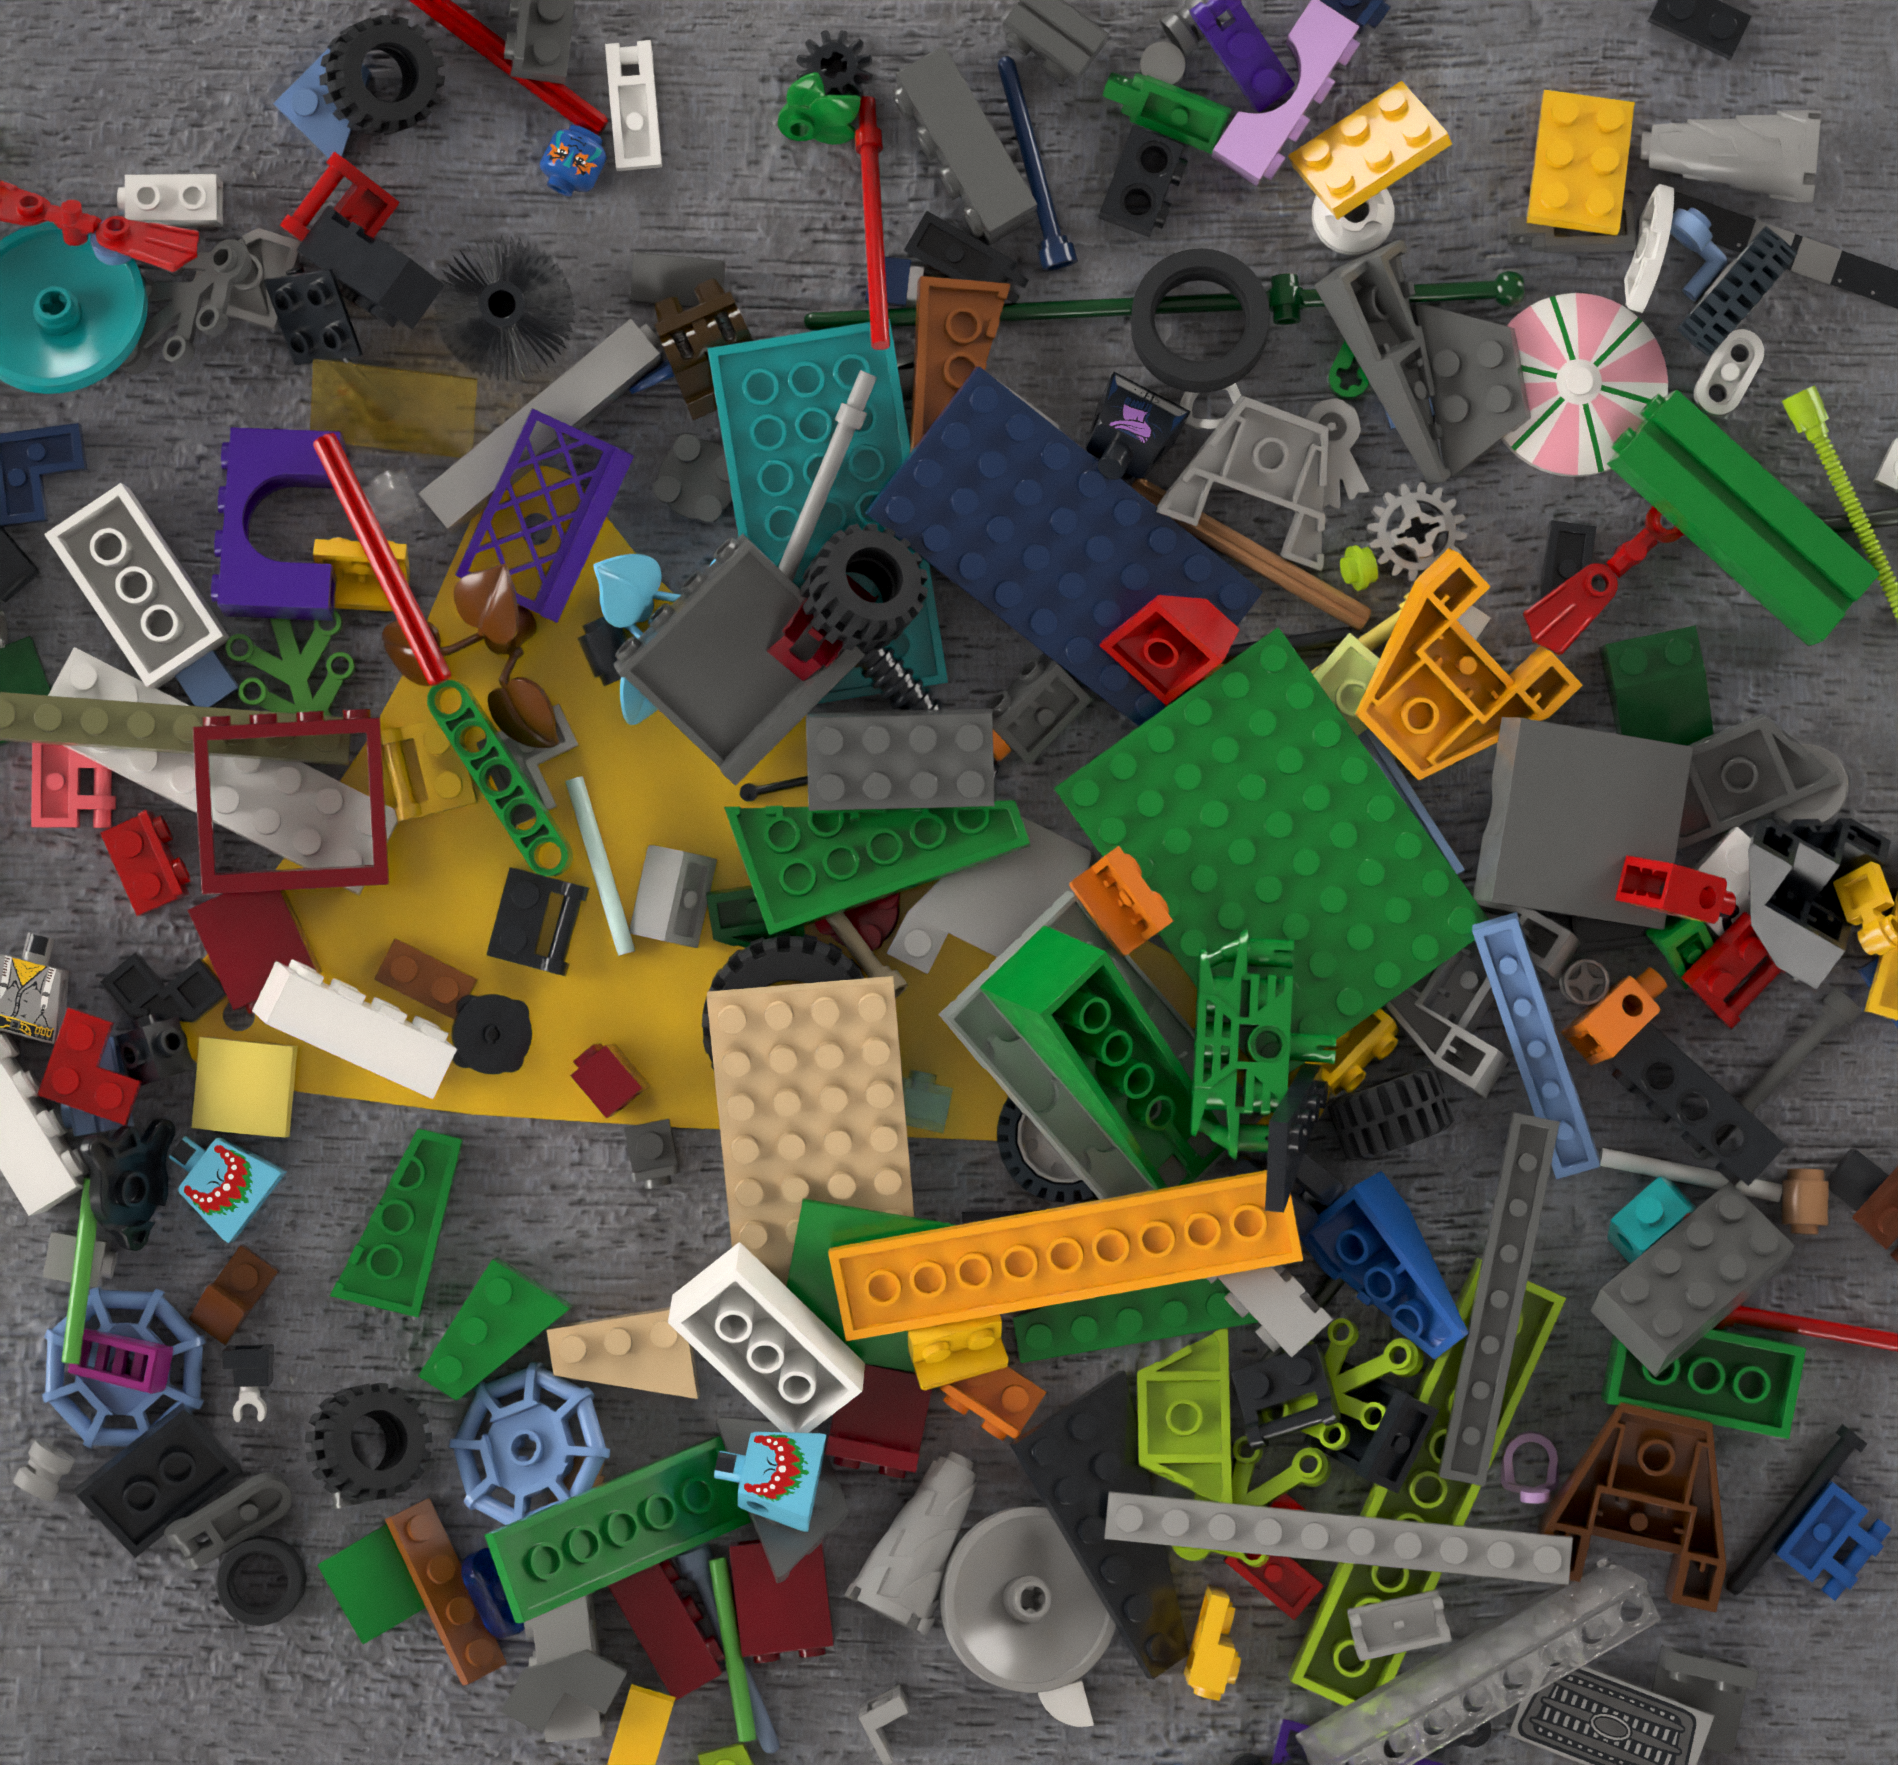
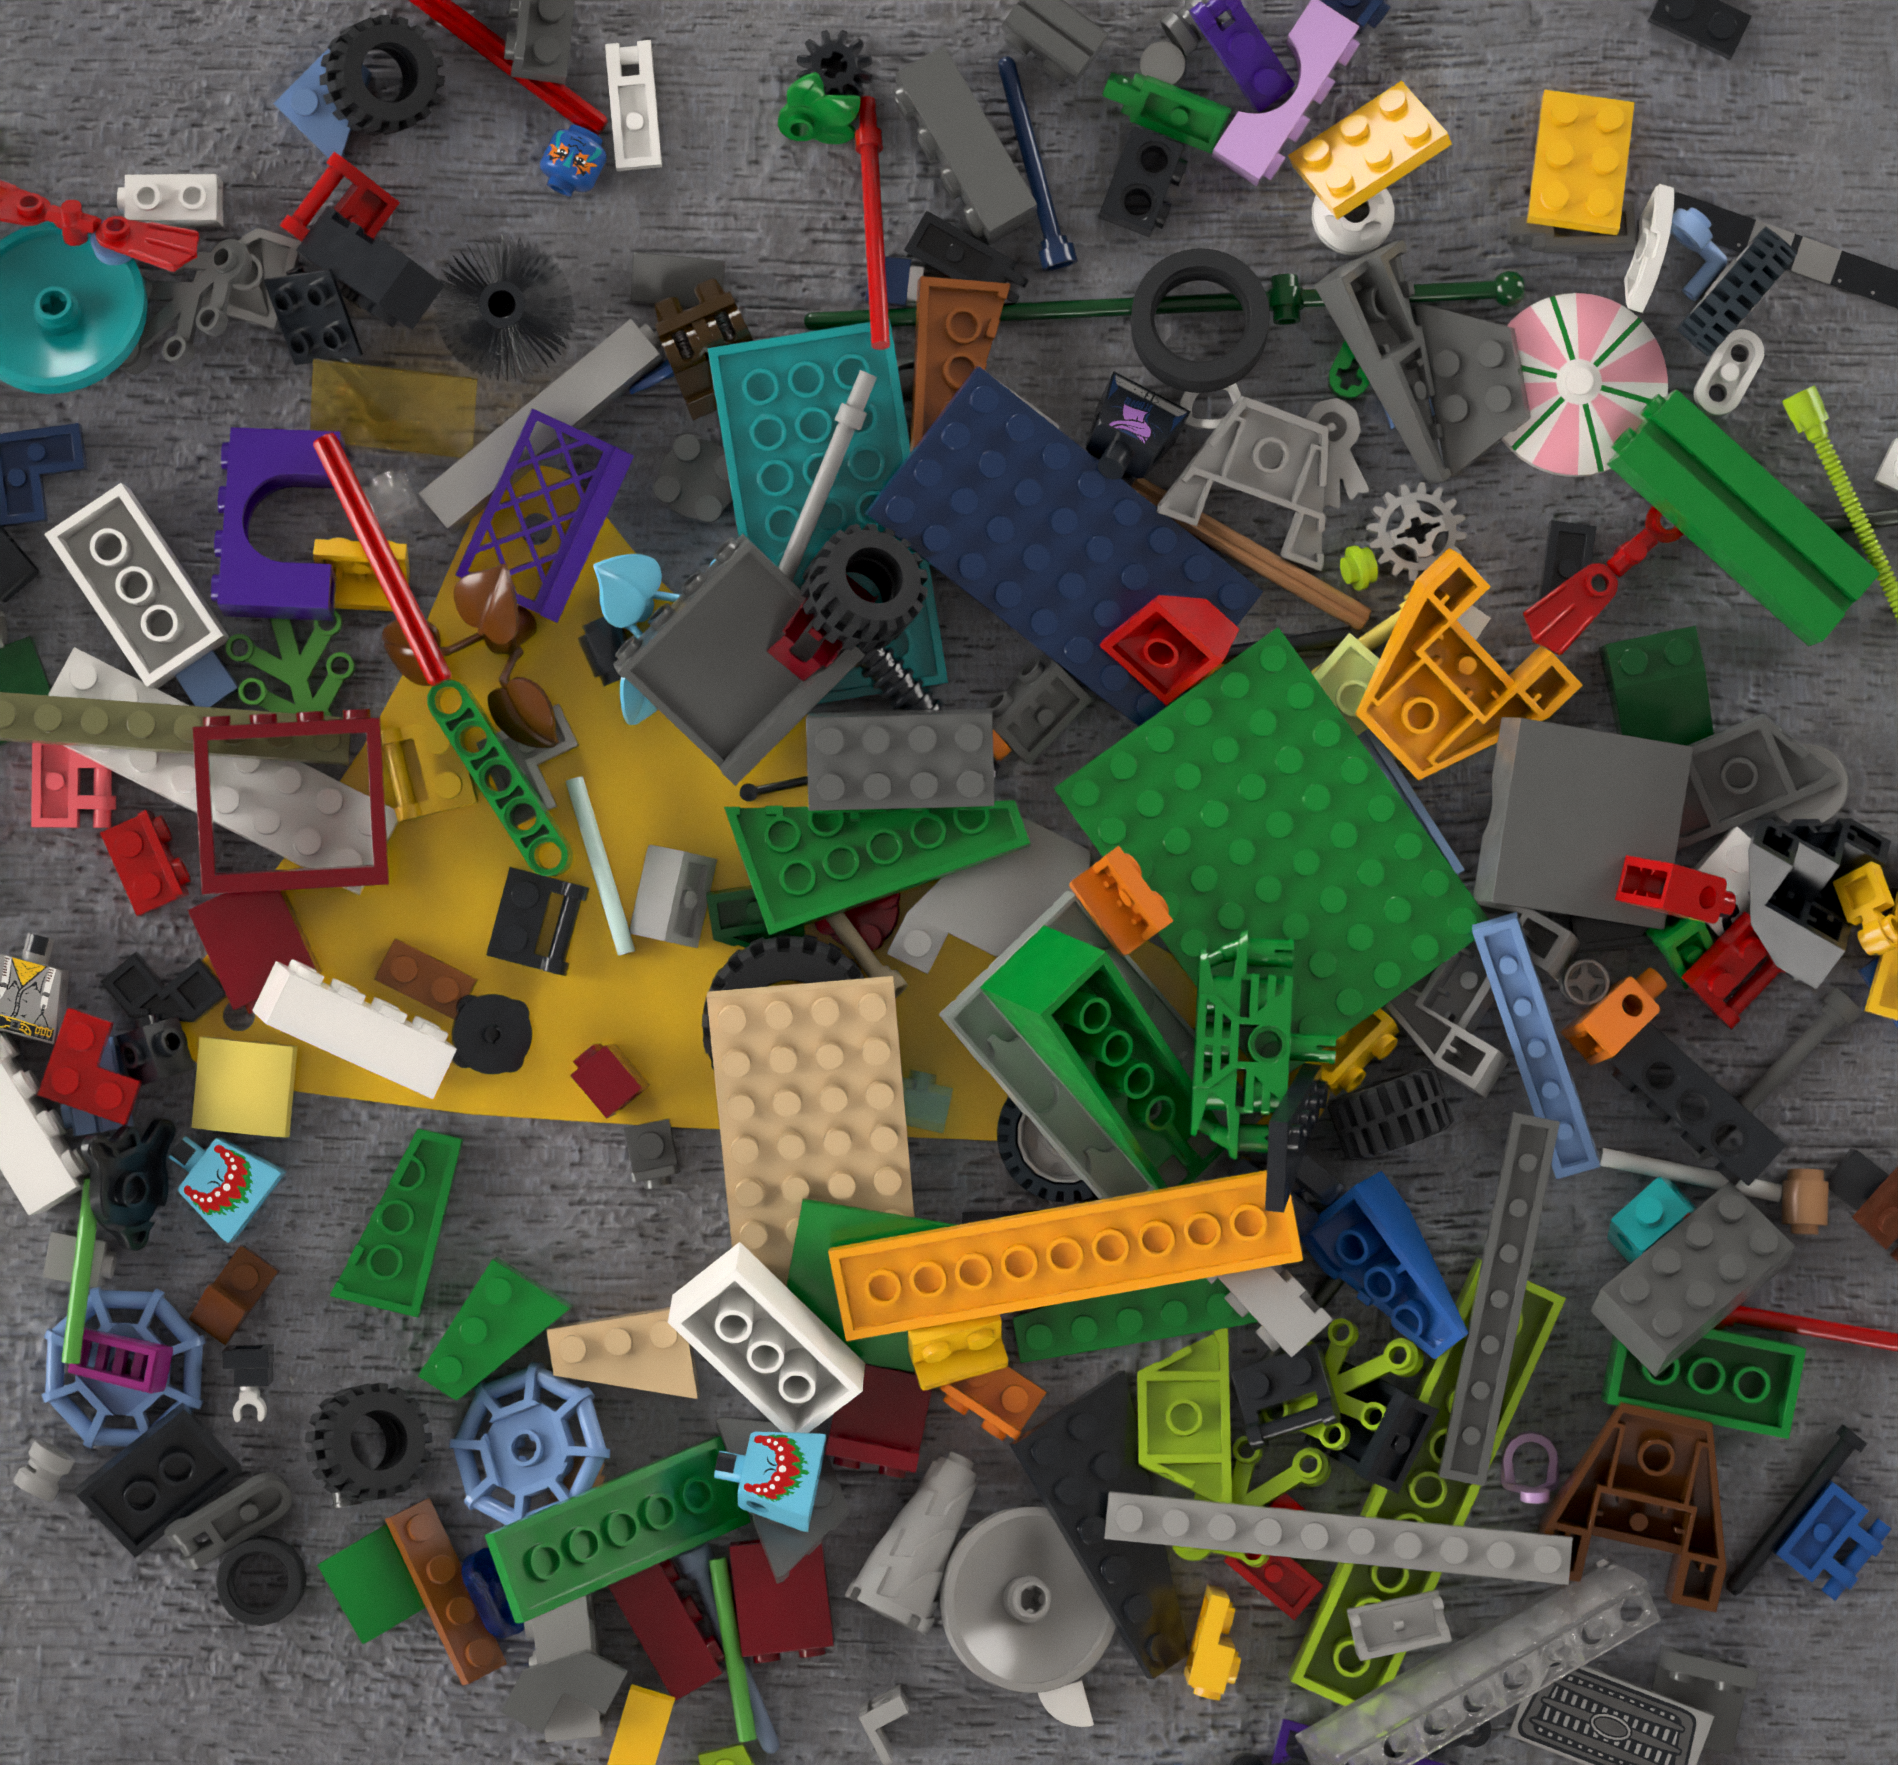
light grey cone [1640,110,1821,203] -> none

